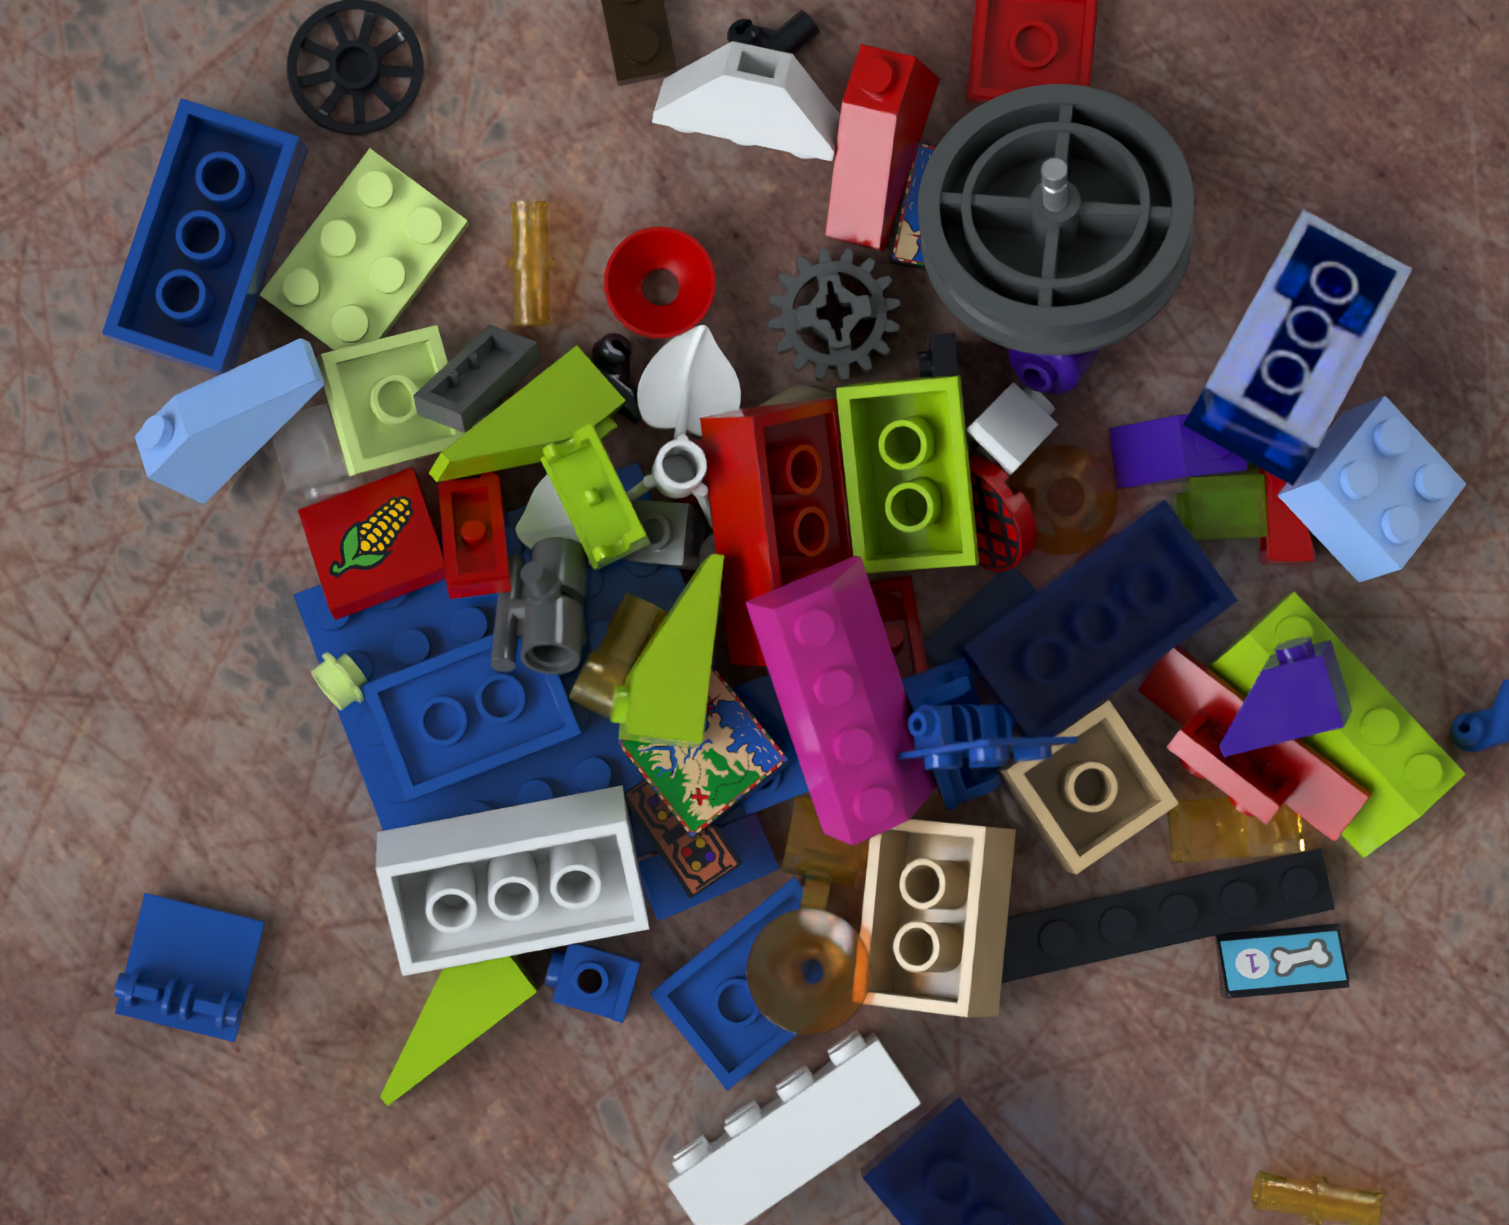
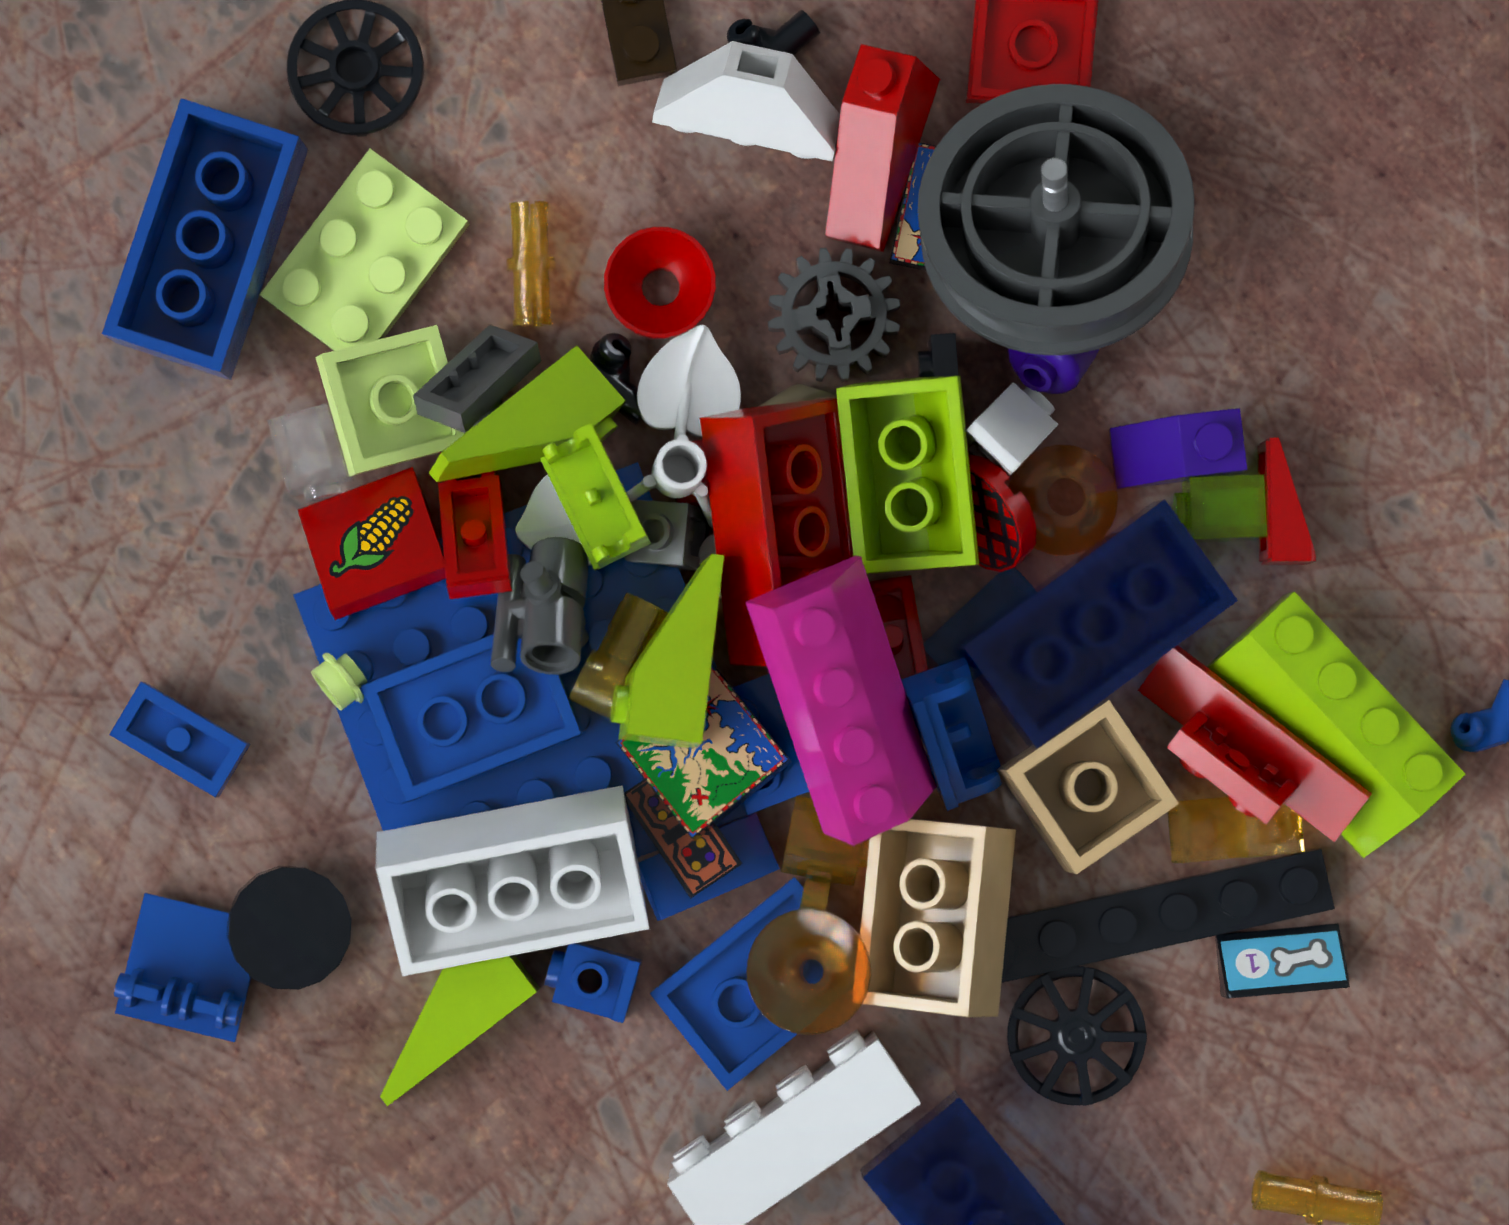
light blue slope [135,338,325,504] -> none
blue hinge [897,704,1077,770] -> none
clear blue brick [1183,209,1412,486] -> none
dark purple slope [1219,637,1353,757] -> none
light blue brick [1277,396,1466,583] -> none
none -> blue plate [109,681,250,798]
none -> black tile [226,866,352,990]
none -> black wheel [1007,966,1147,1106]

